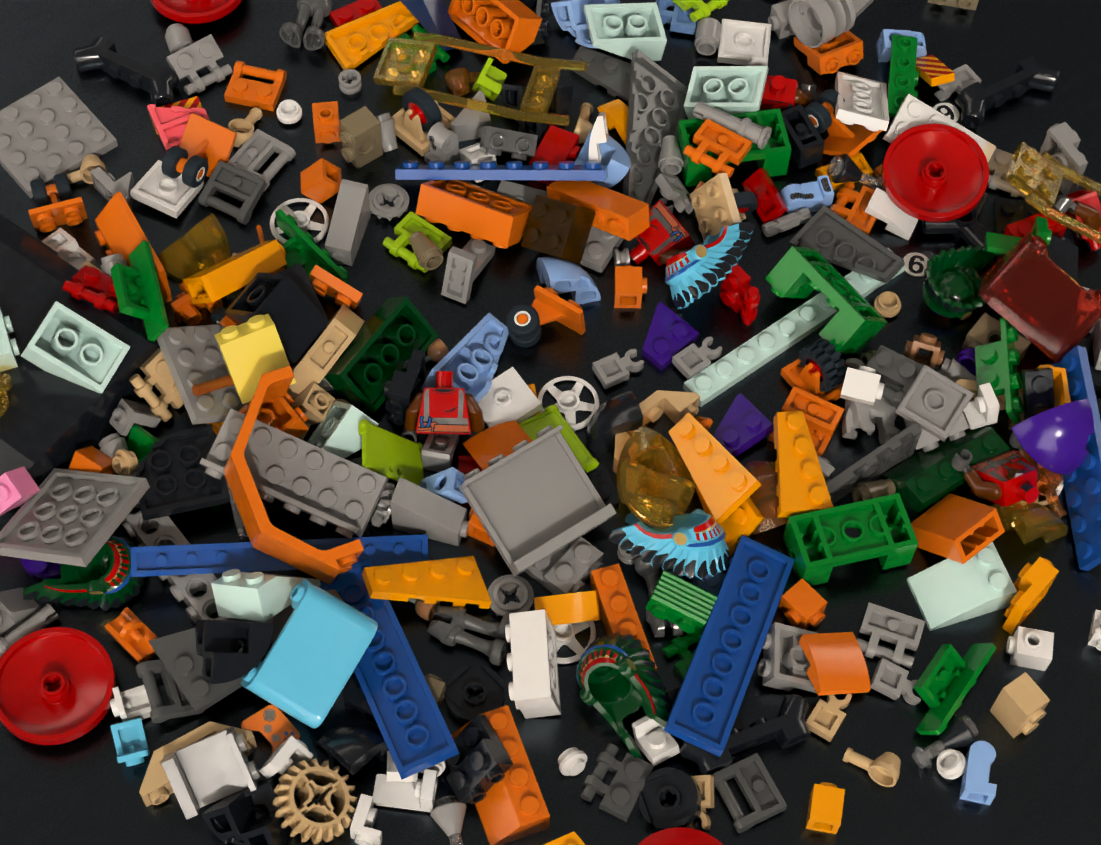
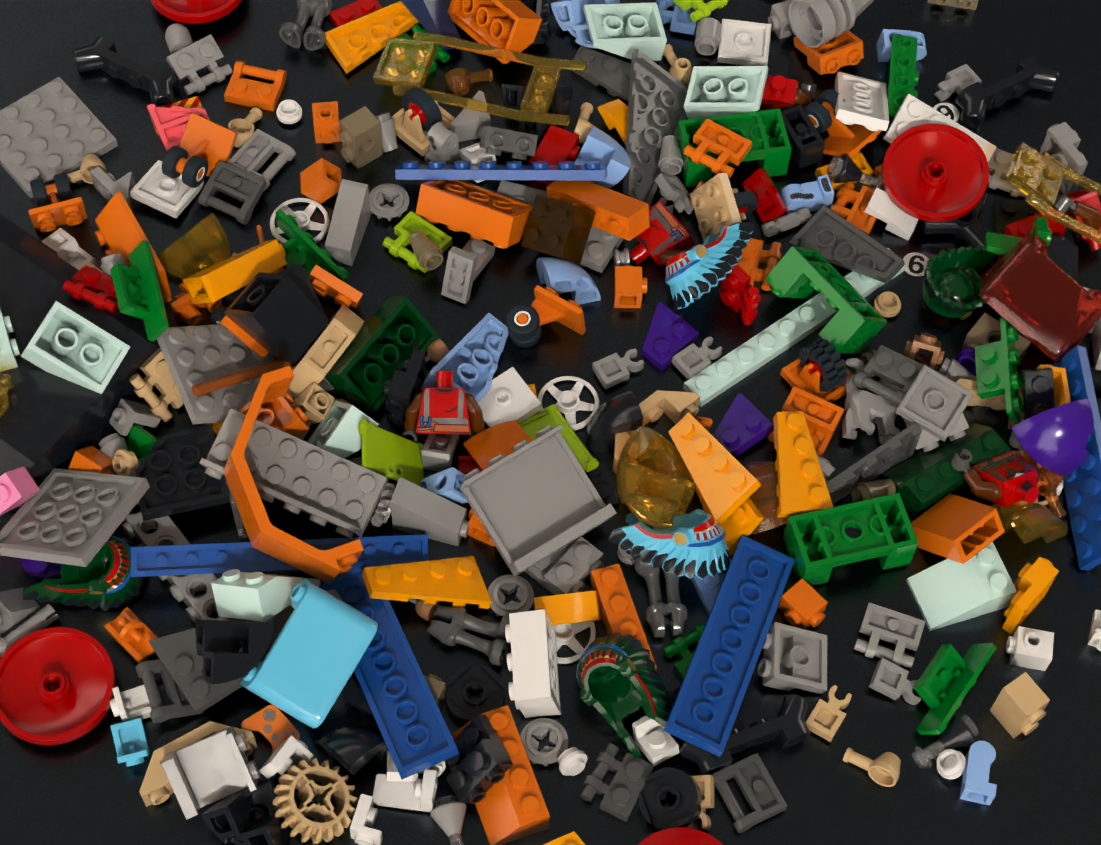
light yellow brick [214,314,296,404] -> none
light grey bush [338,69,362,95] -> none
lime panel [472,57,507,101] -> none
white slope [589,112,609,165] -> none
green brick [645,570,718,635] -> none
light grey pin [693,101,772,149] -> none
orange slope [799,632,871,696] -> none
light orange brick [805,782,845,834] -> none
white brick [840,366,885,406] -> none
light orange tile [916,54,955,87] -> none
white bracket [963,382,1000,430] -> none
none -> light grey gear [520,718,568,767]
none -> tan bar [663,44,693,86]
none -> orange plate [737,238,782,291]

